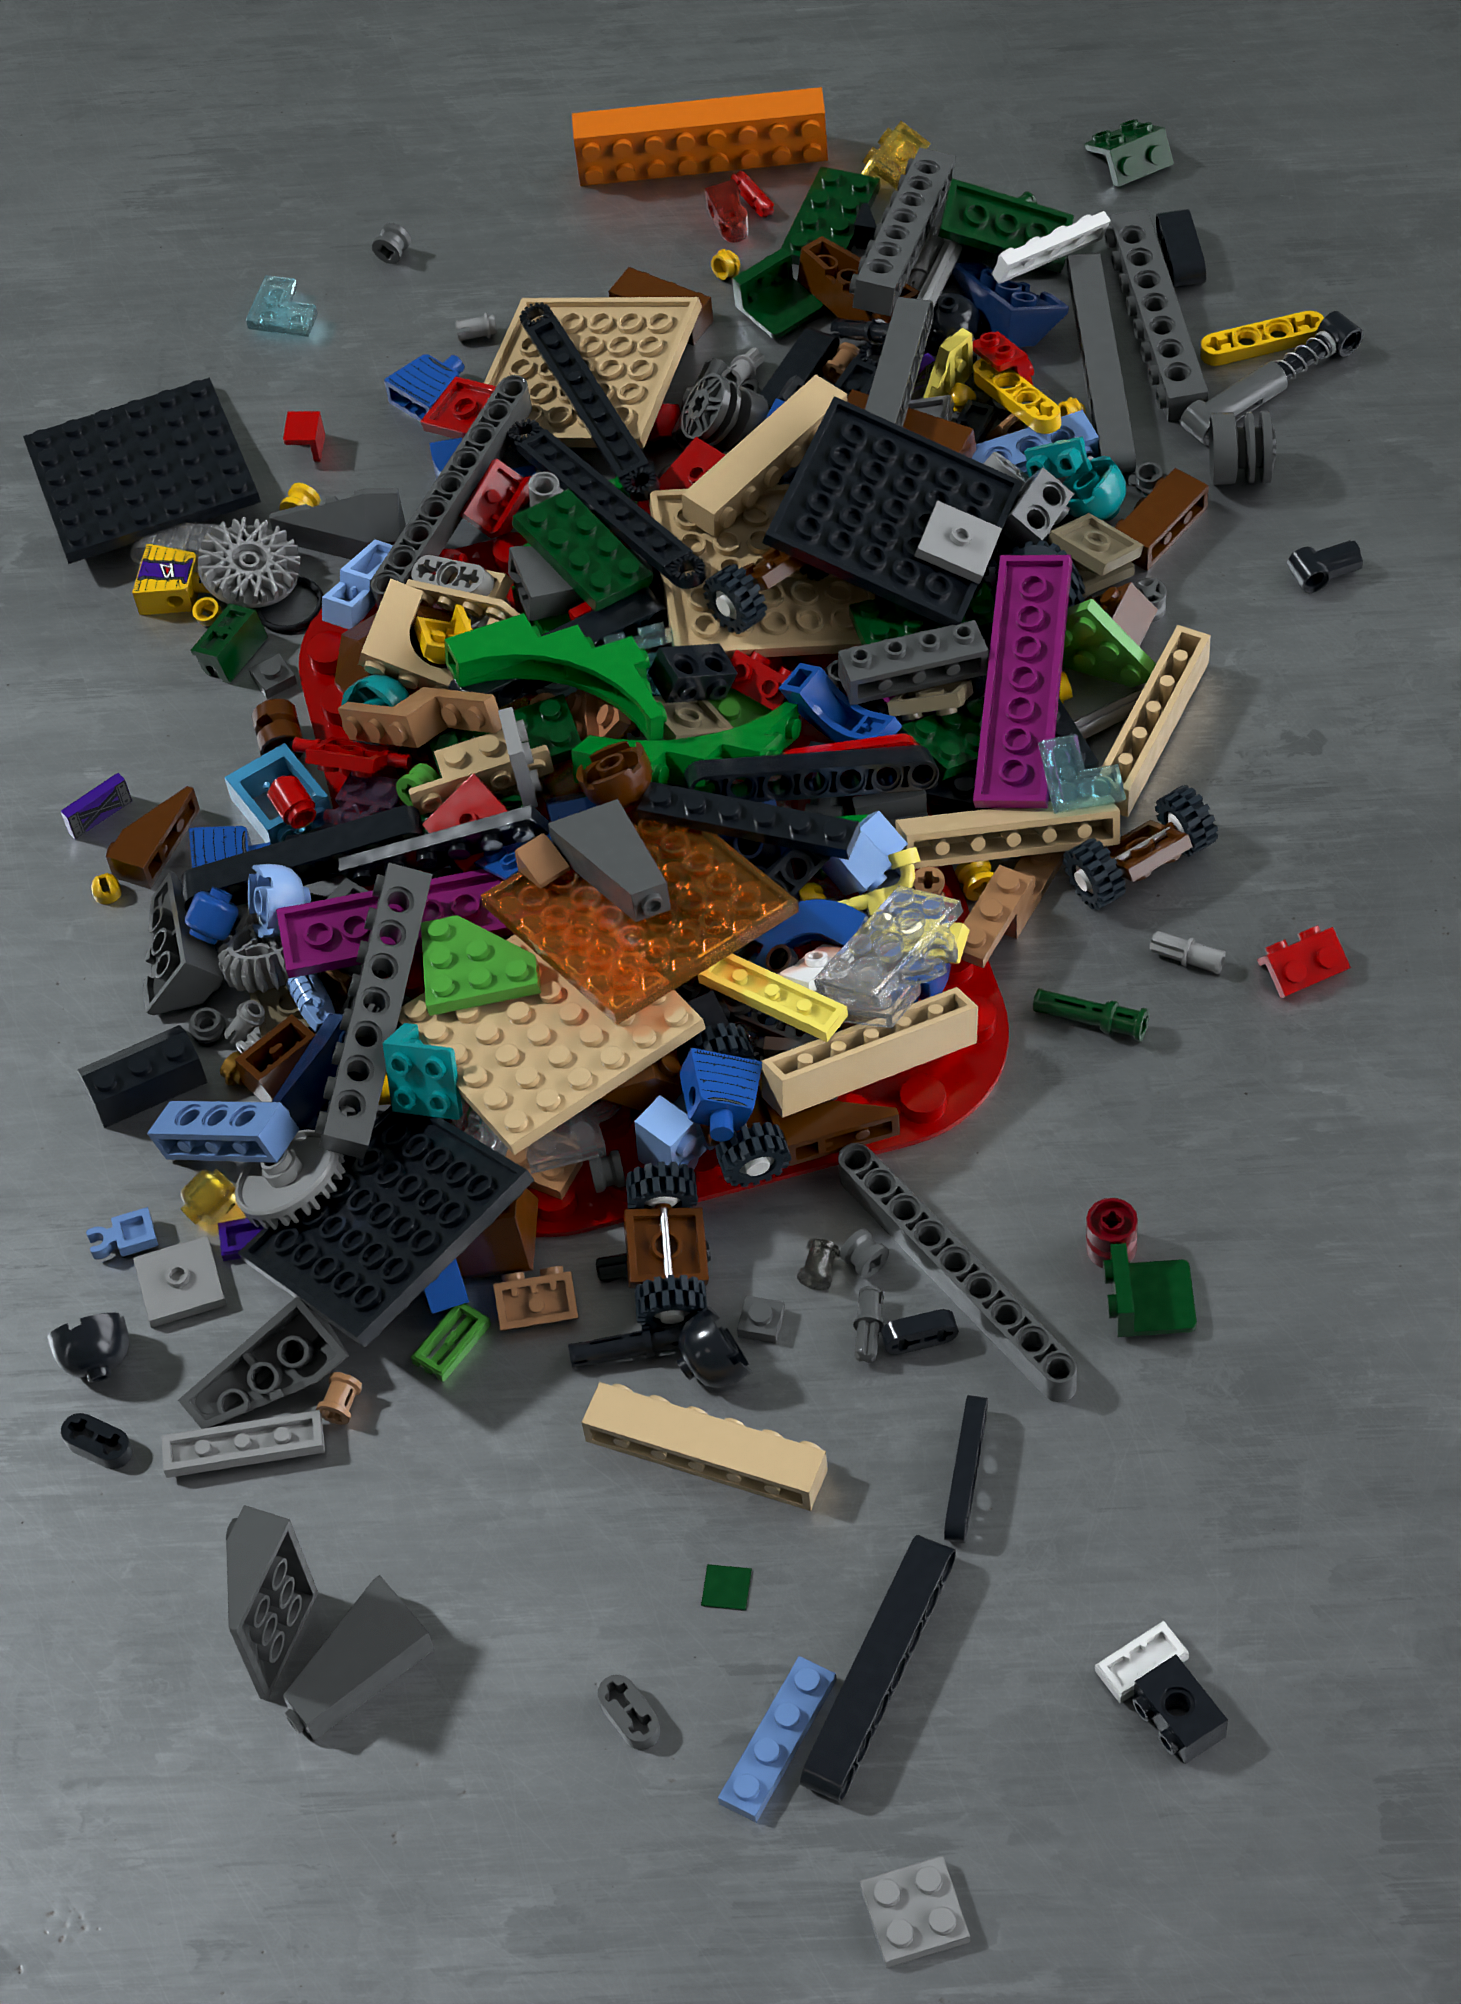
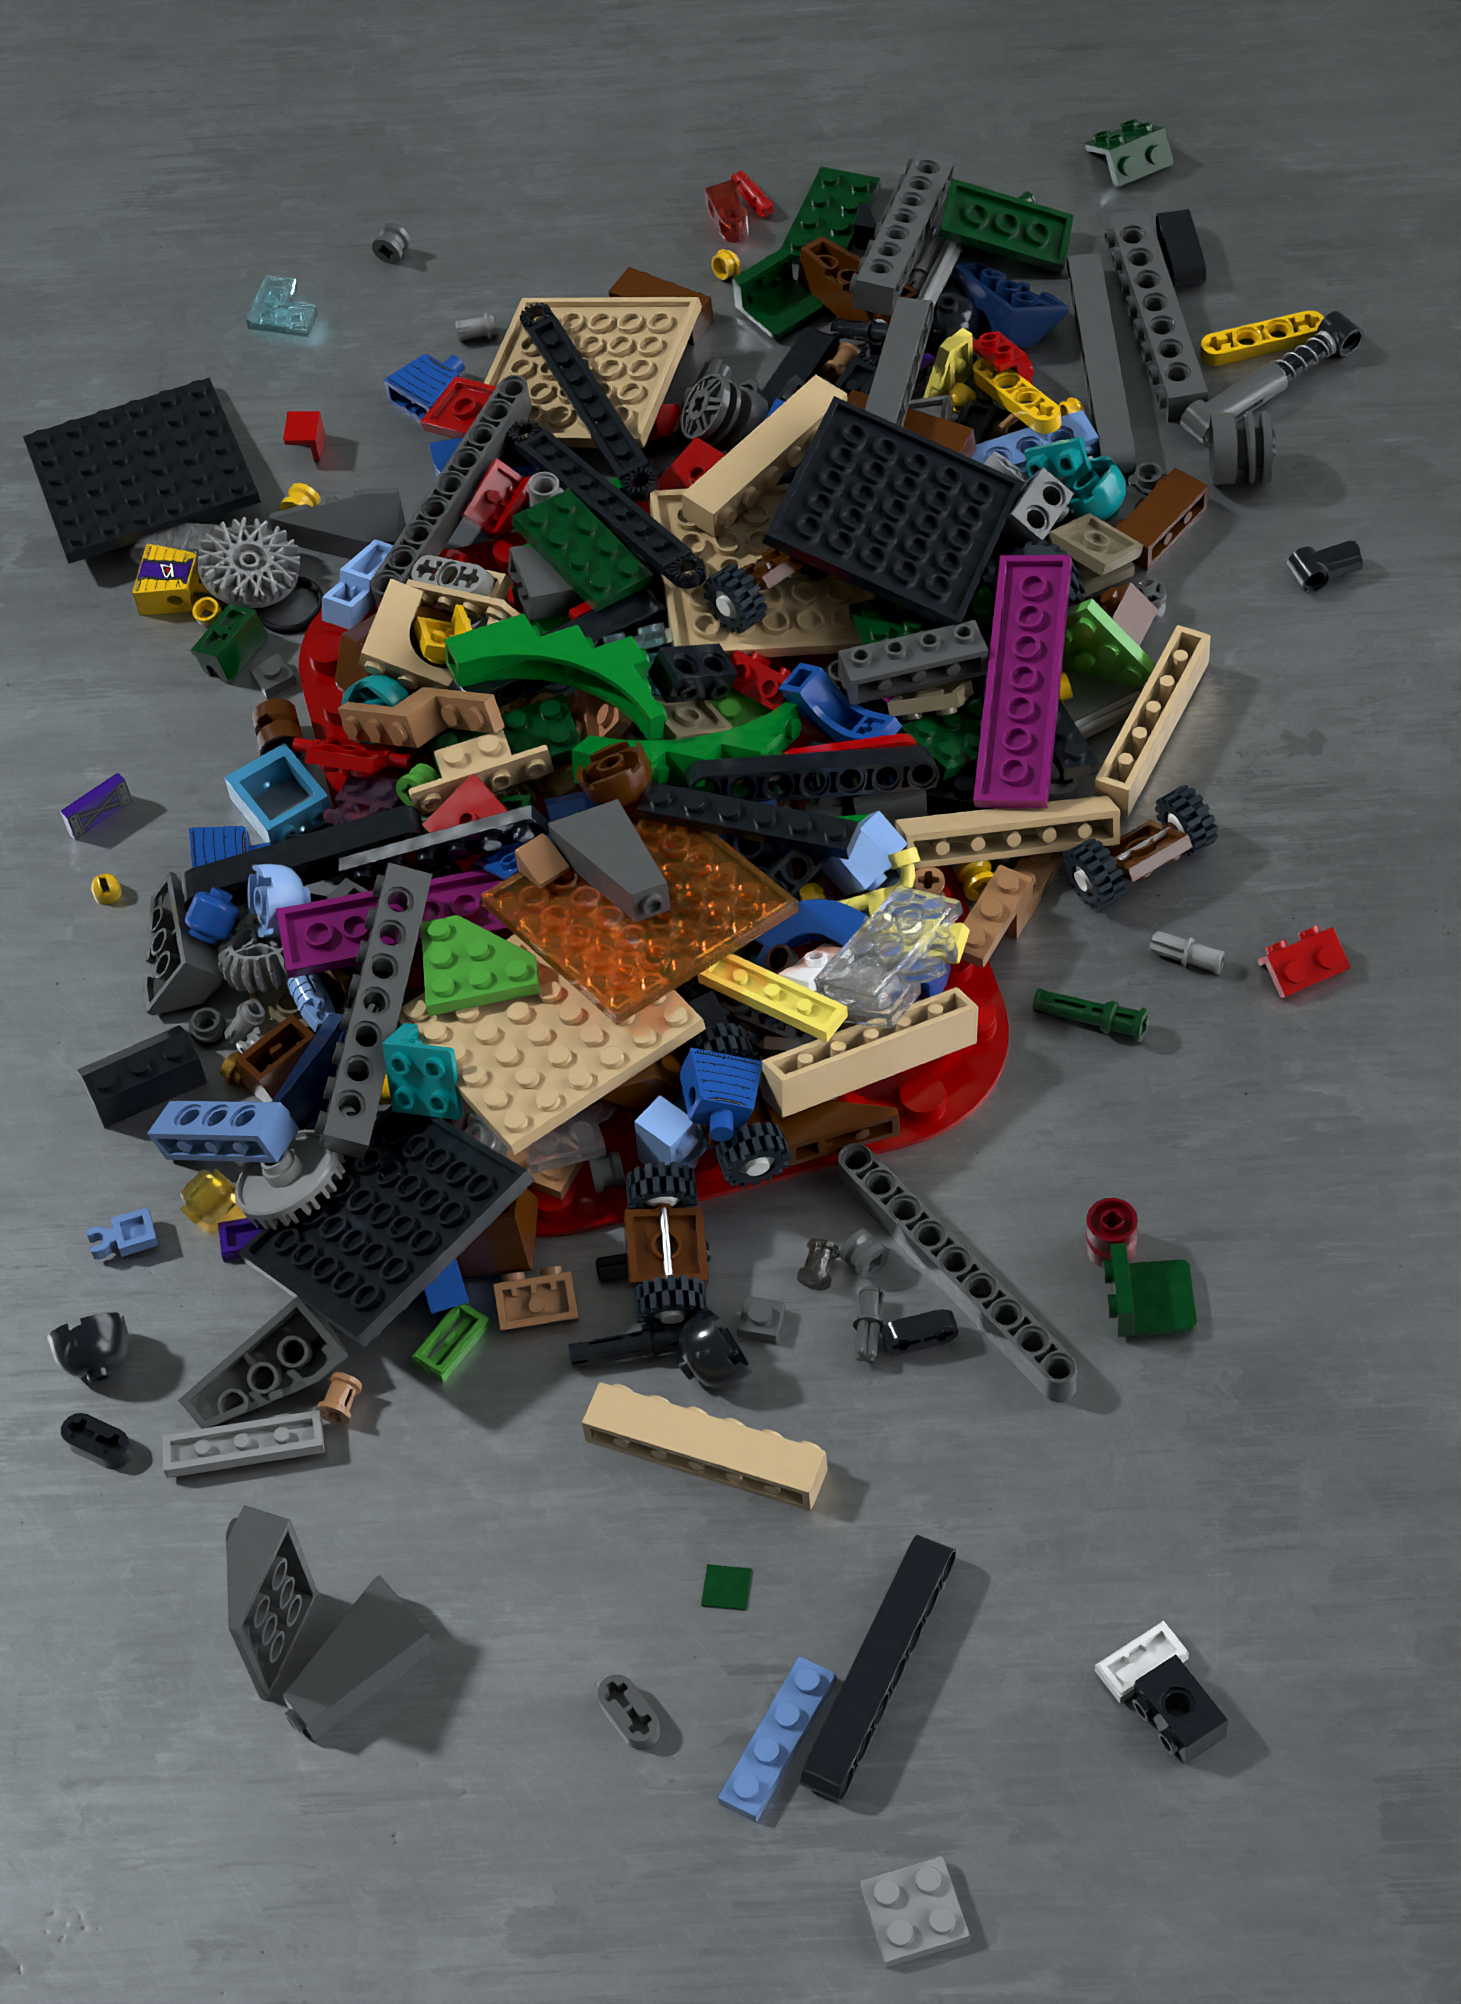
reddish brown slope [106,786,200,890] -> none
light grey plate [133,1235,227,1328] -> none
red brick [267,776,316,829] -> none
light grey plate [498,707,542,808] -> none
orange brick [572,87,828,186] -> none
light grey axle [722,348,764,386] -> none
clear yellow bracket [861,121,931,189] -> none
light grey plate [914,501,1002,584] -> none
black beam [944,1395,988,1543] -> none
white plate [992,211,1111,284] -> none
clear light blue plate [1038,734,1126,814] -> none

